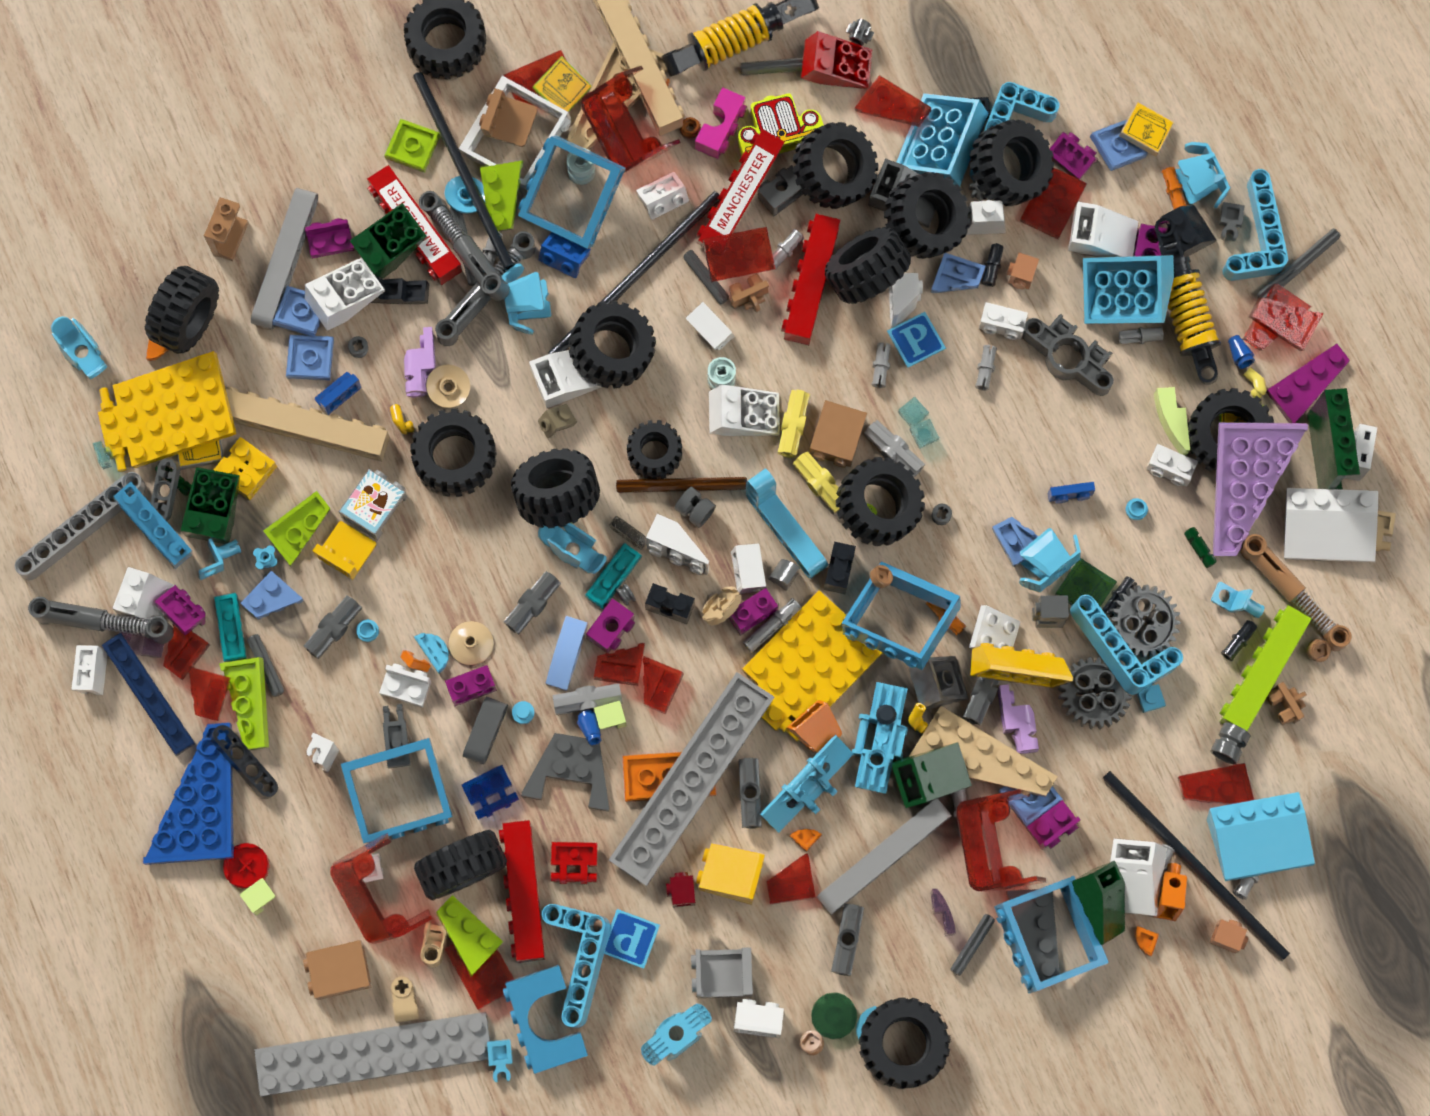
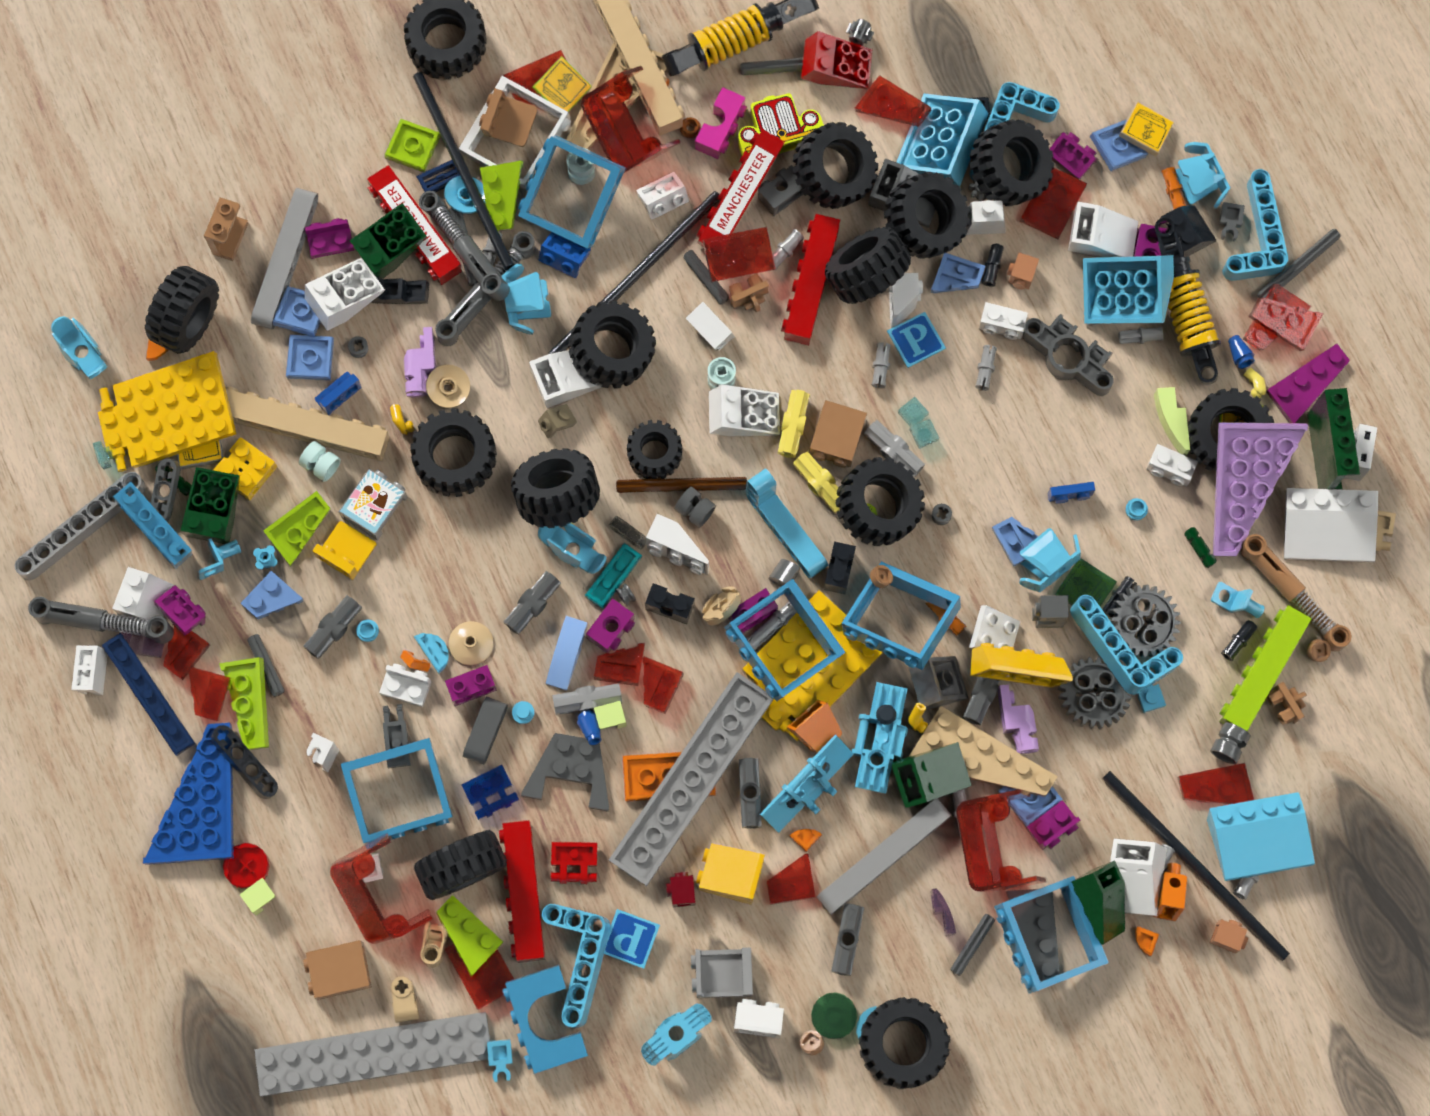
teal tile [214,593,247,662] -> none
white hinge [731,544,766,594] -> none
none -> light aqua wheel [299,441,341,482]
none -> dark blue tile [416,160,460,193]
none -> dark azure window [724,579,845,701]

